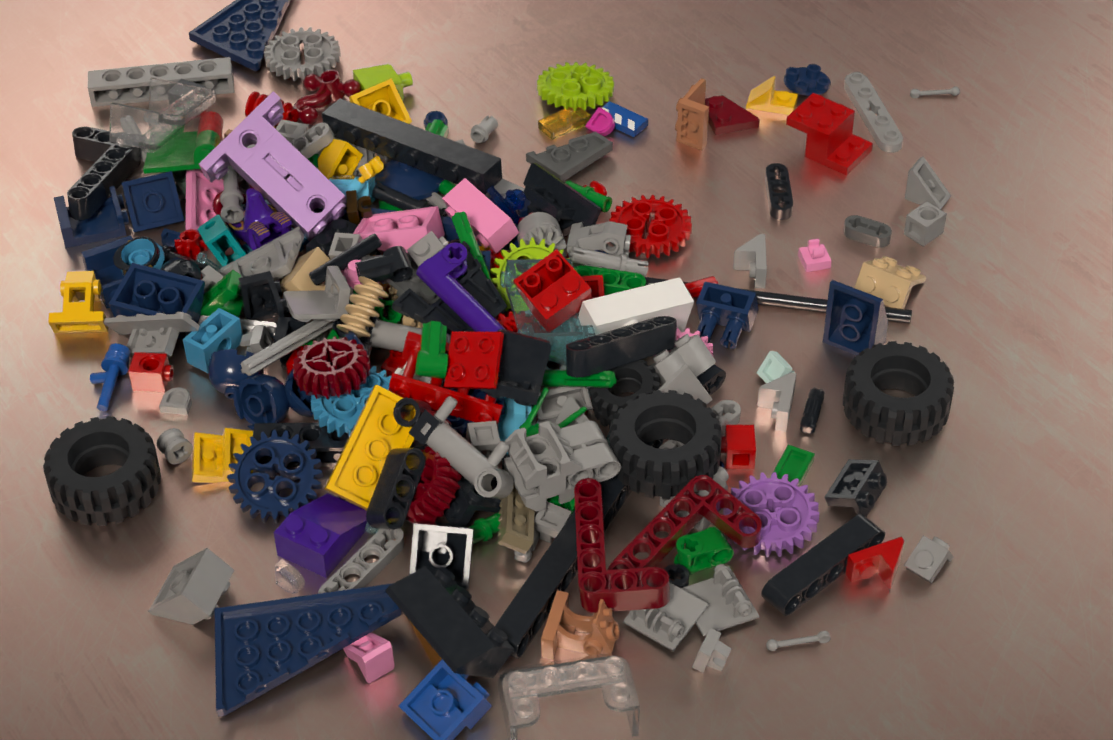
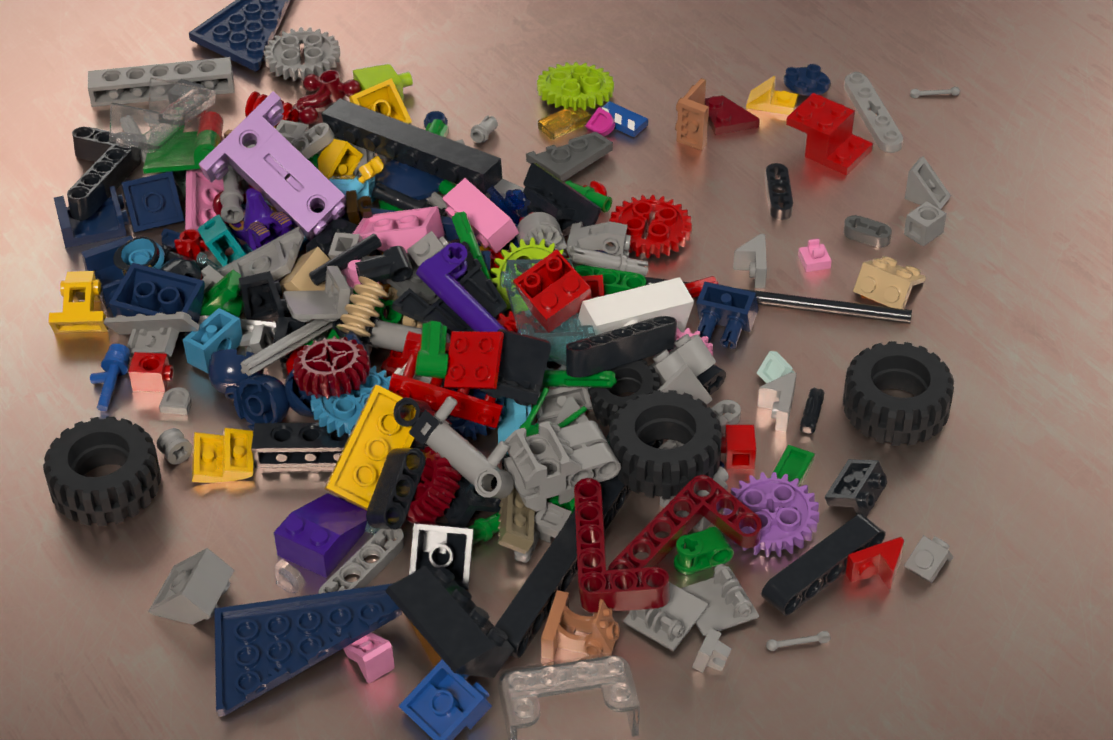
dark blue gear [227,430,323,523] -> none
light grey brick [466,421,500,458] -> none
black bush [664,564,689,588] -> none
dark blue slope [823,280,888,356] -> none

